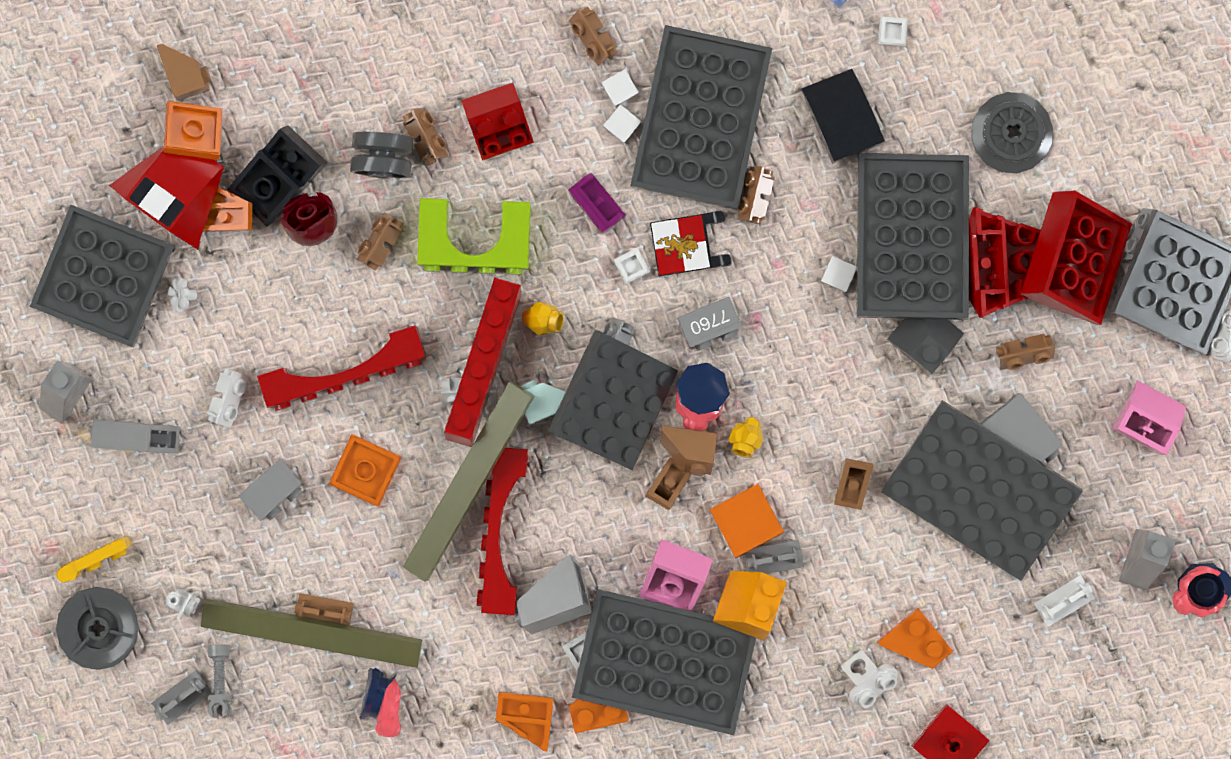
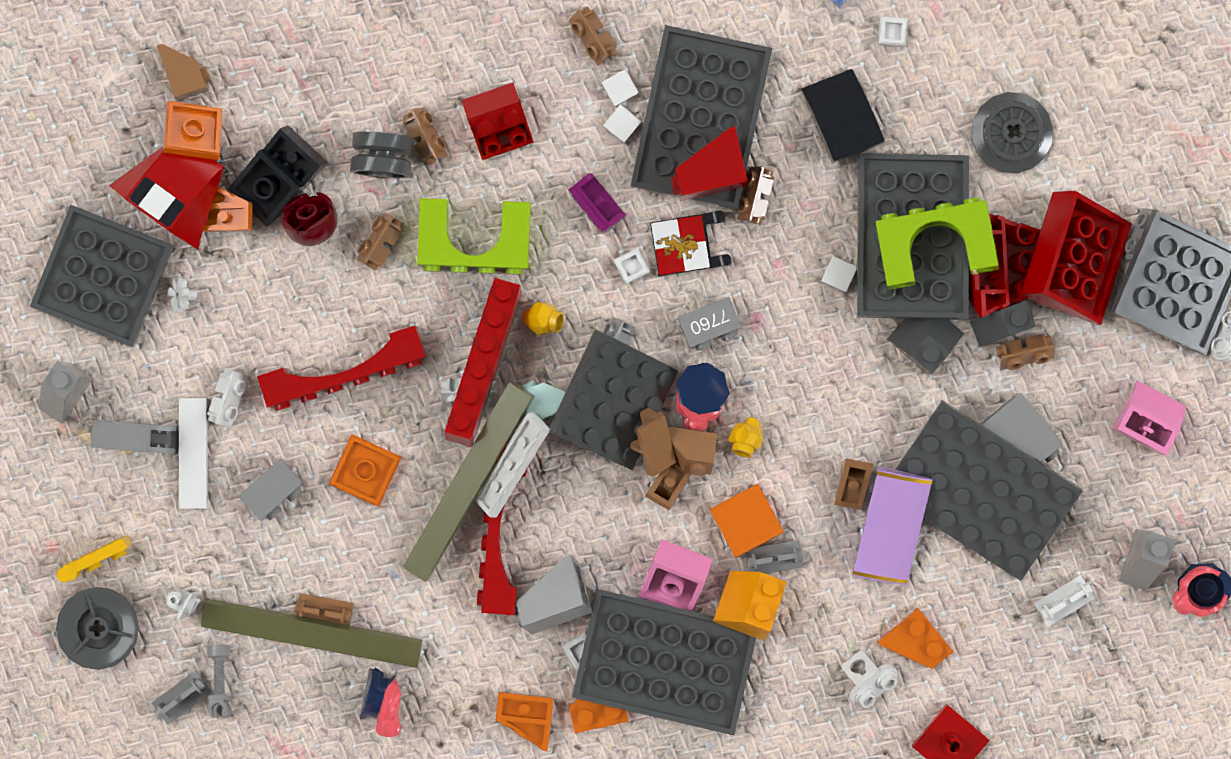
none -> white tile [179,398,208,509]
none -> white tile [475,412,550,518]
none -> medium nougat panel [630,408,676,477]
none -> red slope [670,127,747,201]
none -> lavender slope [852,466,933,585]
none -> lime arch [875,198,999,290]
none -> dark grey slope [970,301,1036,347]

